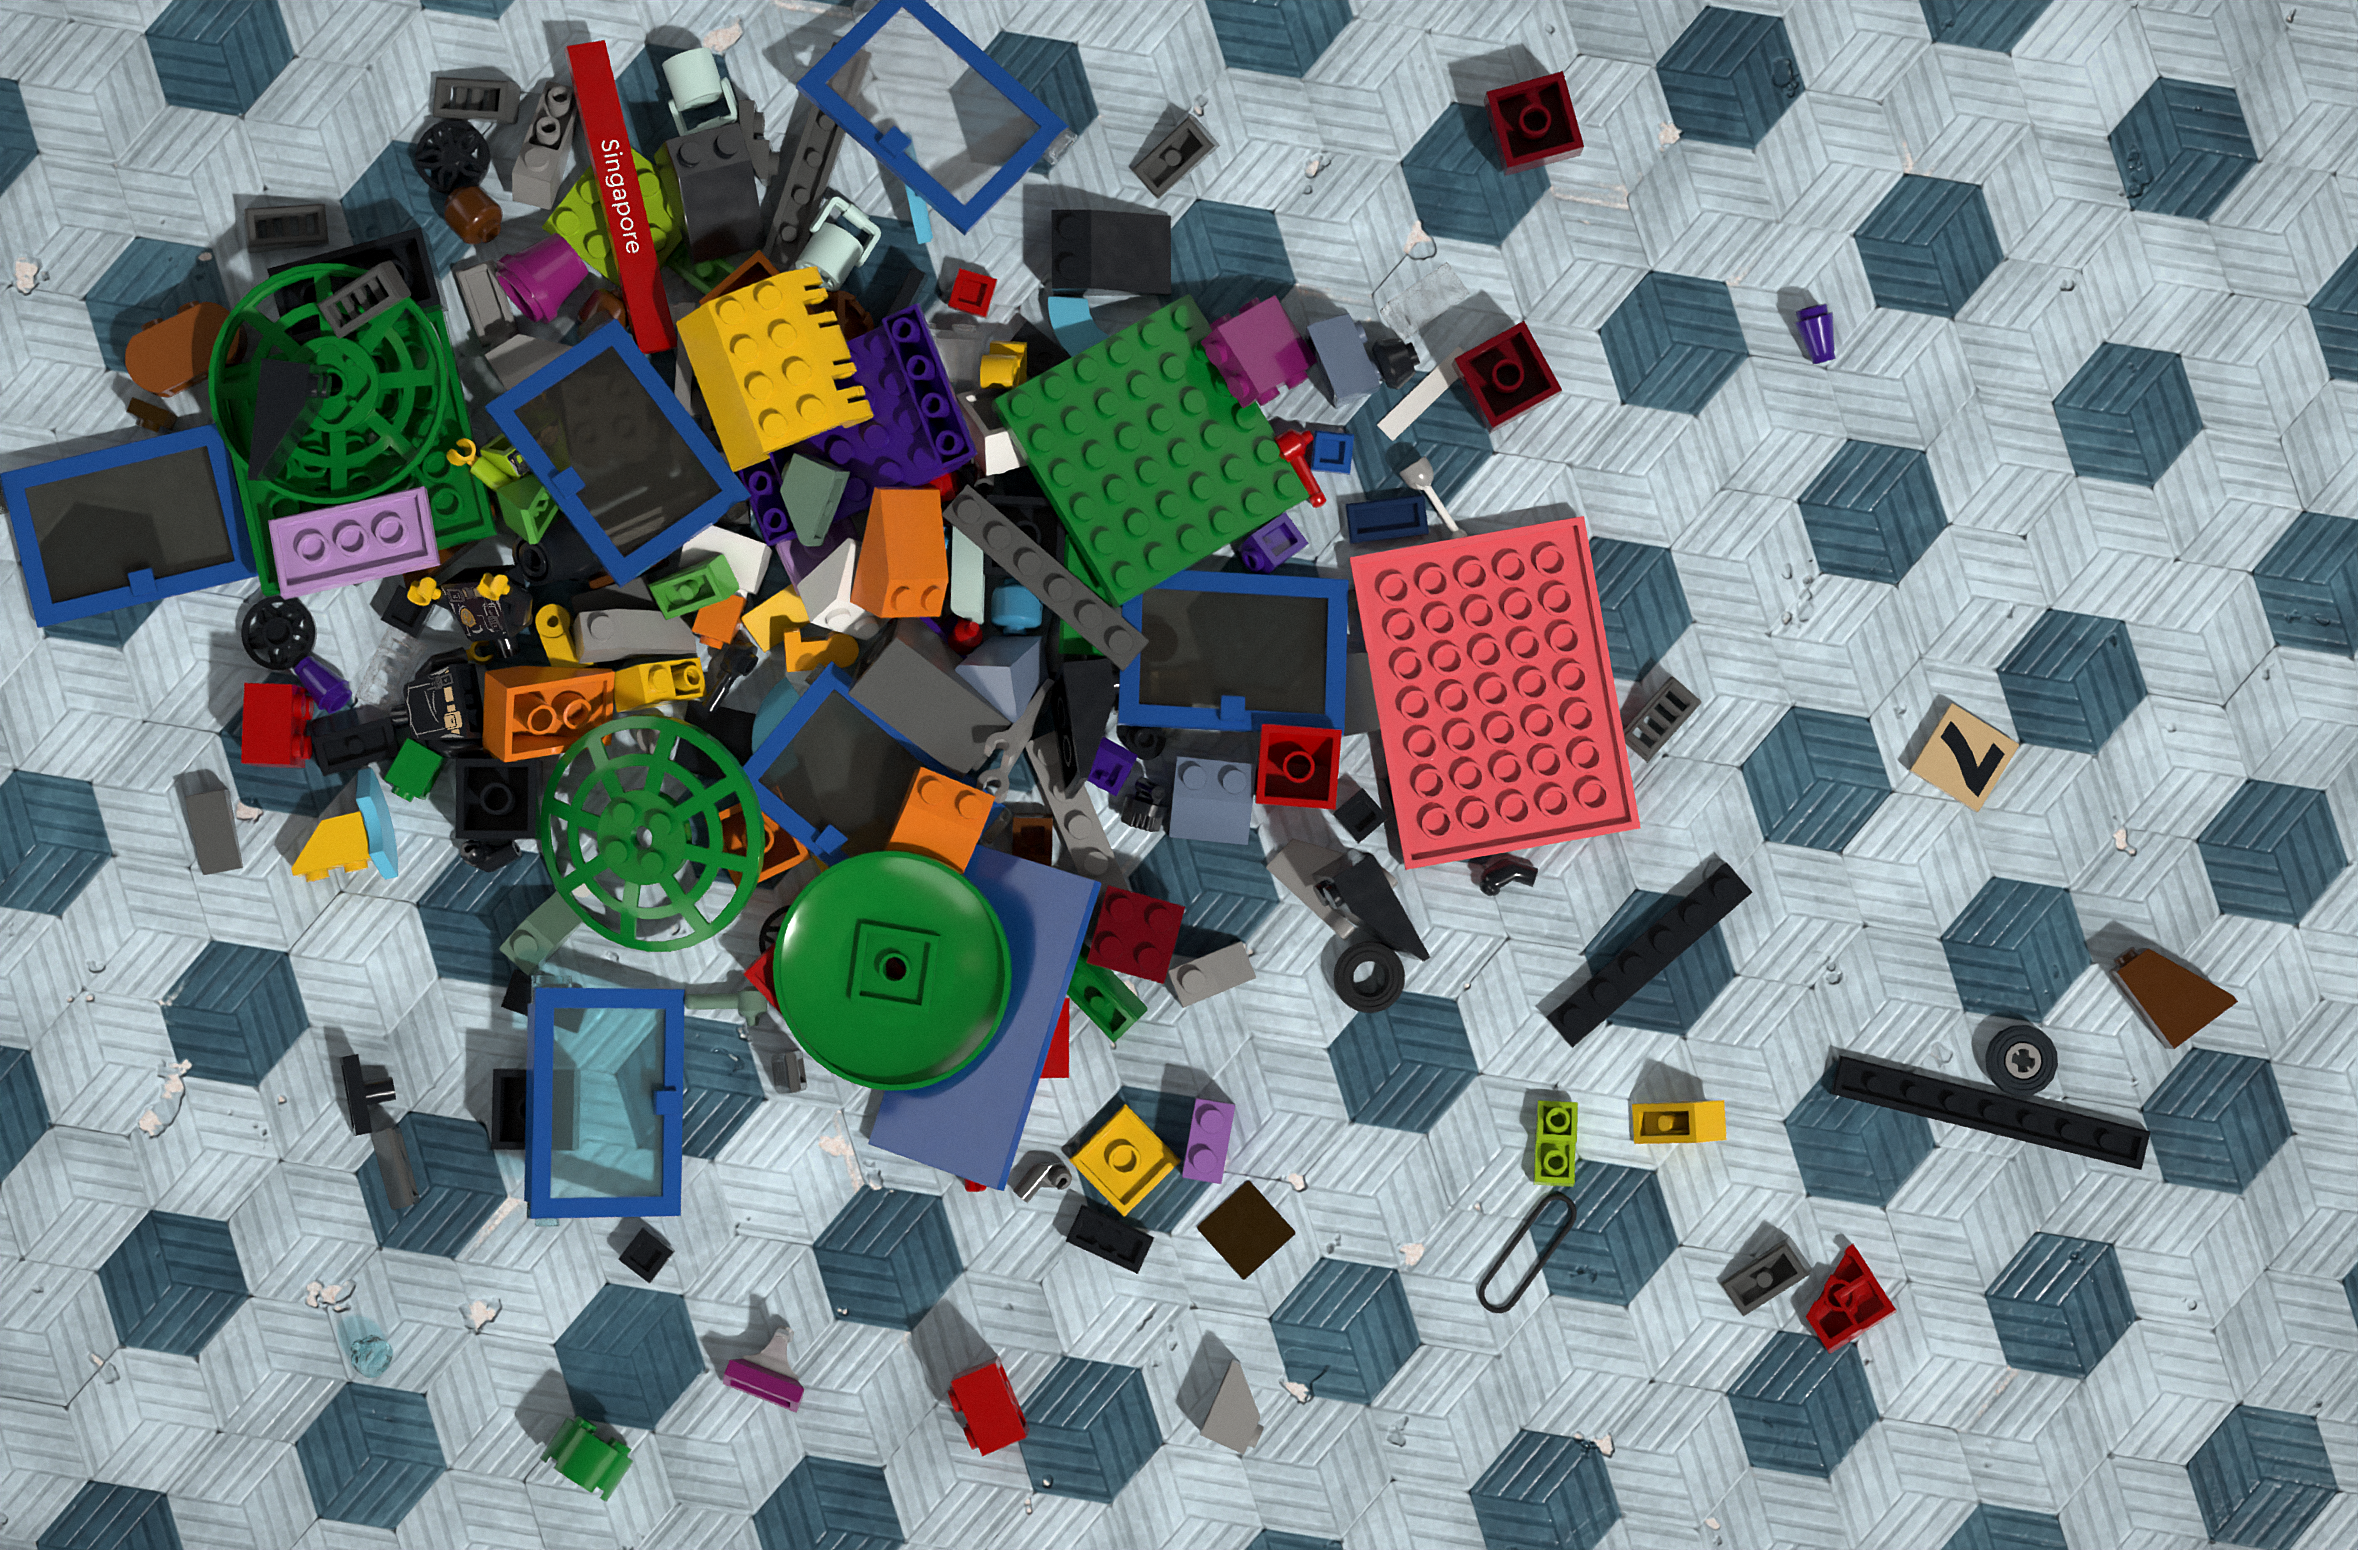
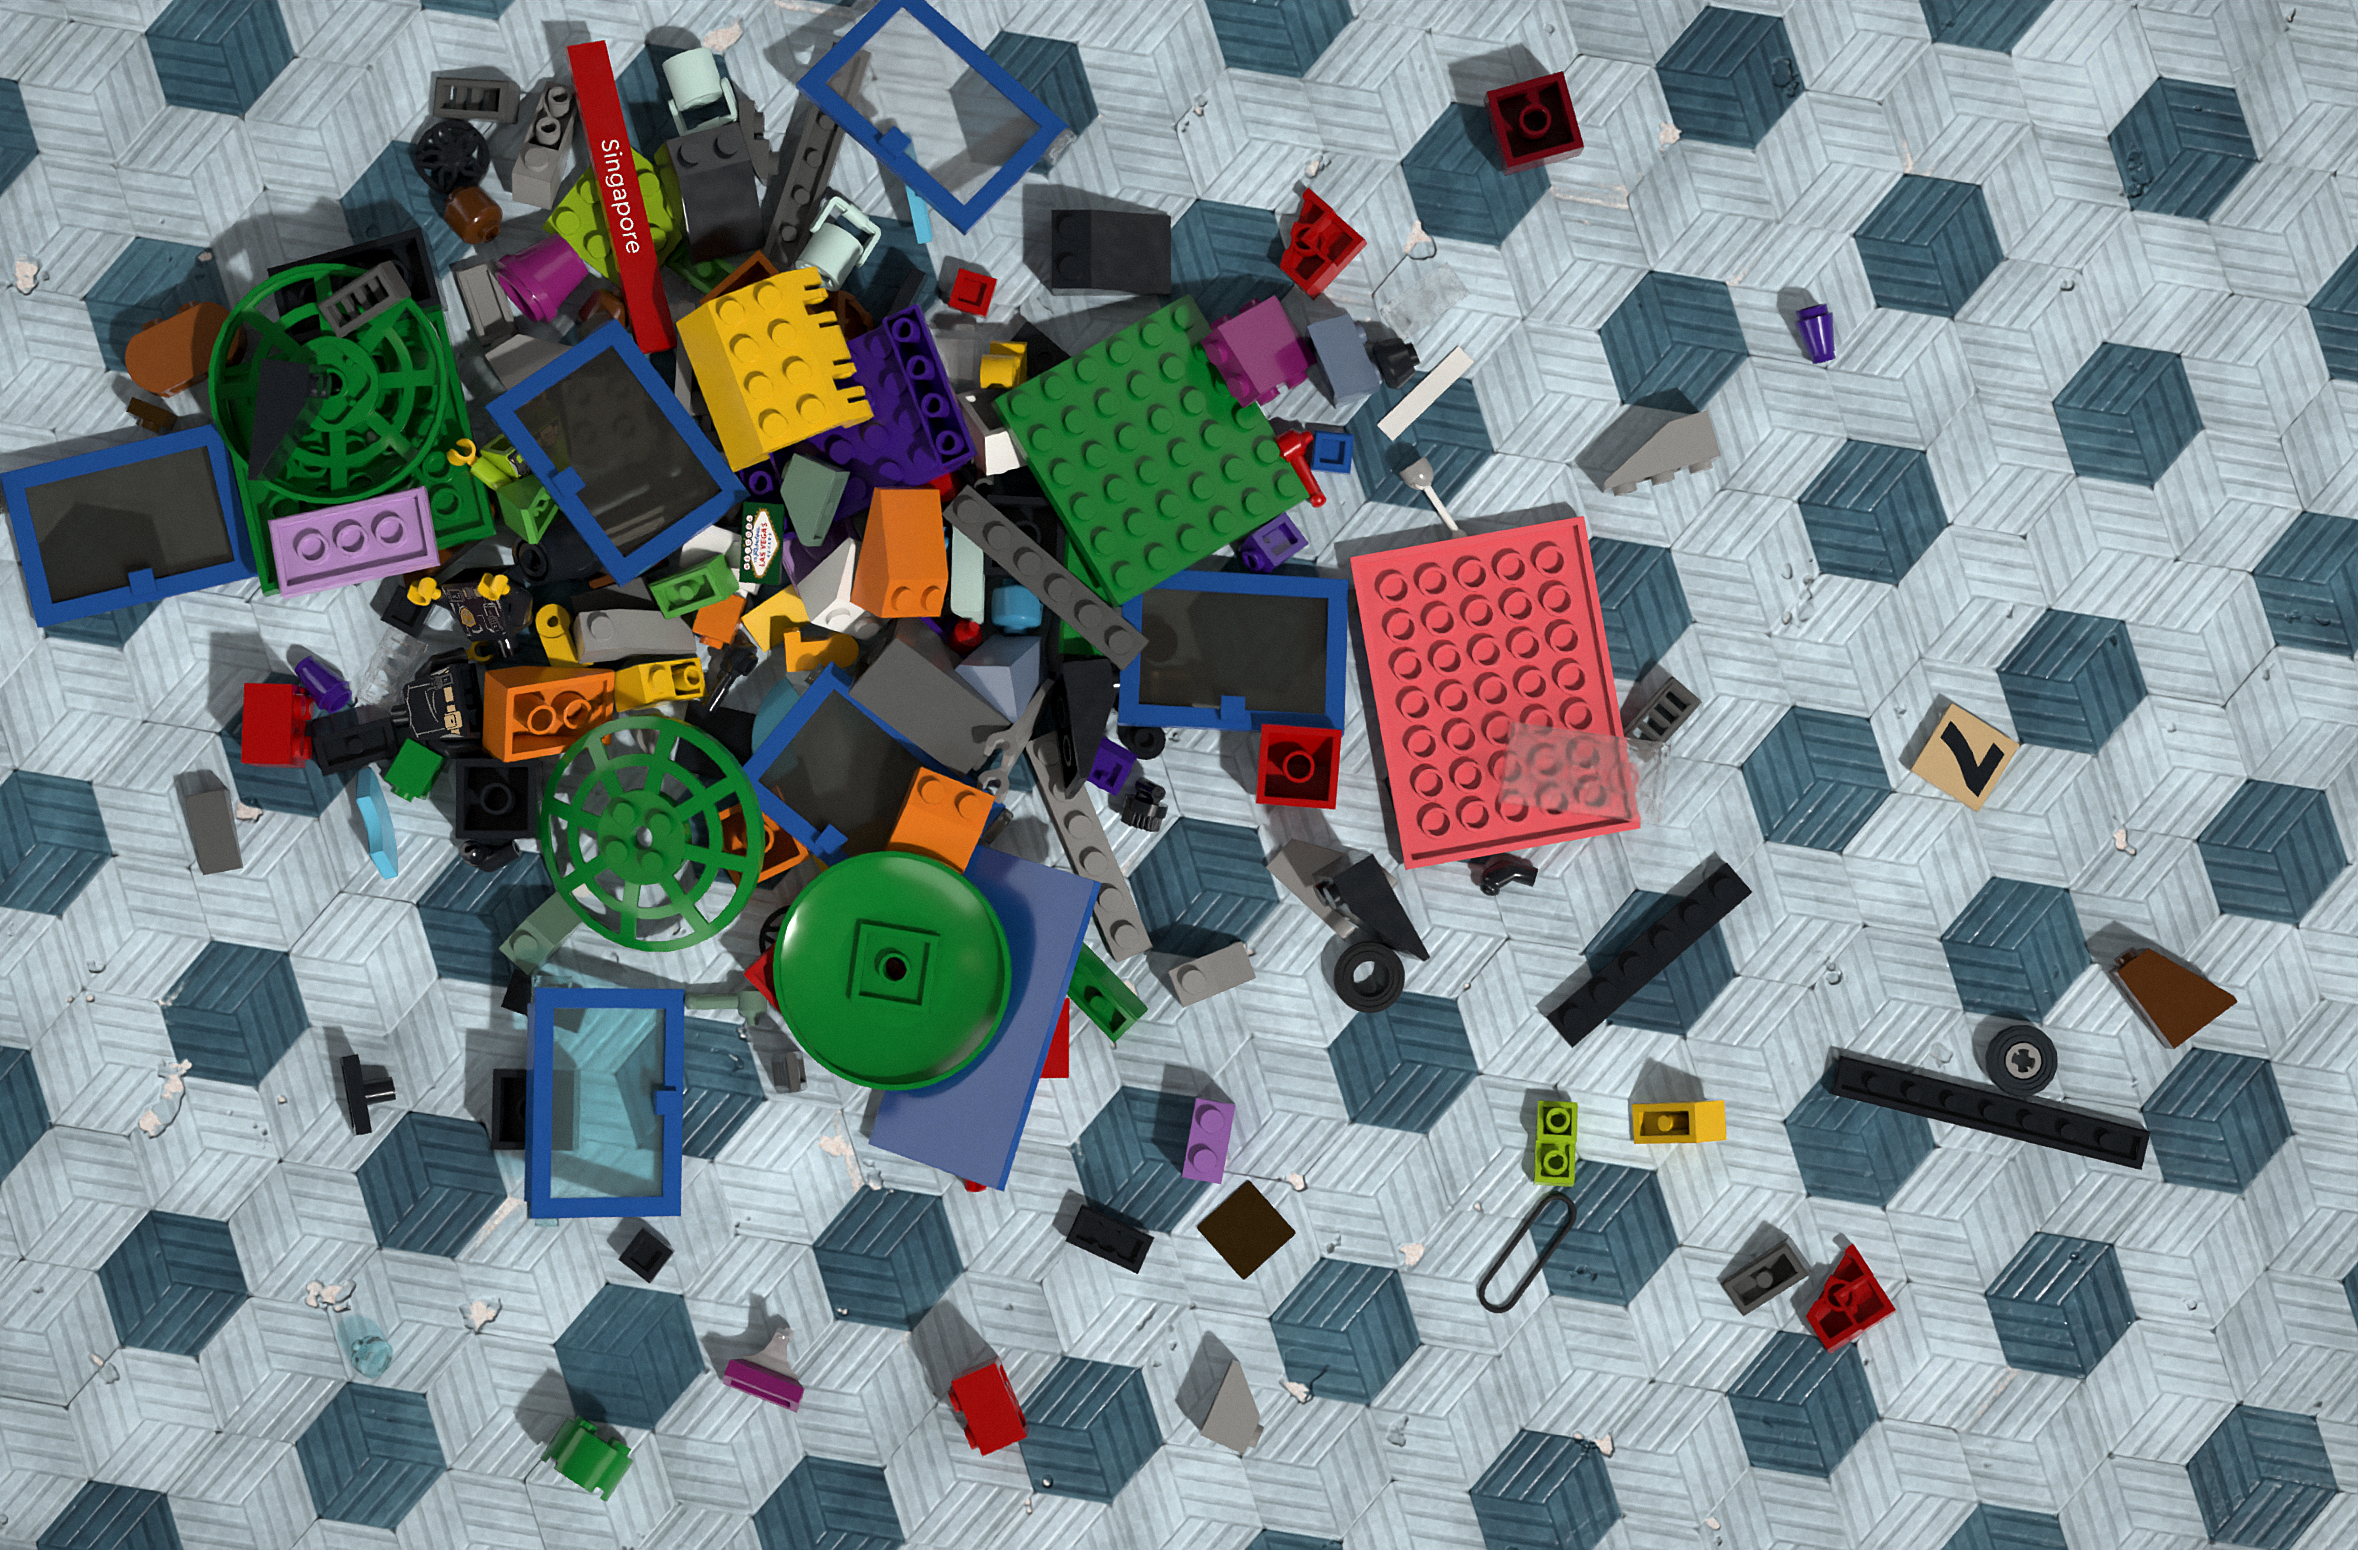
black wheel [241,596,317,670] -> none
dark grey slope [244,203,329,253] -> none
yellow slope [291,811,372,882] -> none
dark grey slope [371,1126,420,1210] -> none
reddish brown slope [1012,813,1053,867] -> none
dark grey arm [1013,1162,1072,1203] -> none
medium azure tile [1048,296,1110,357] -> none
yellow tile [1069,1104,1181,1217] -> none
dark red brick [1086,885,1185,984] -> none
dark grey slope [1132,116,1220,199] -> none
sand blue slope [1169,756,1257,845] -> none
black plate [1332,788,1388,844] -> none
dark grey slope [1343,651,1380,737] -> none
dark blue tile [1345,494,1429,544] -> none
dark red brick [1452,321,1562,434] -> none
none -> tile [739,501,786,585]
none -> red slope [1279,187,1368,301]
none -> clear brick [1498,722,1671,825]
none -> light grey slope [1601,410,1721,497]

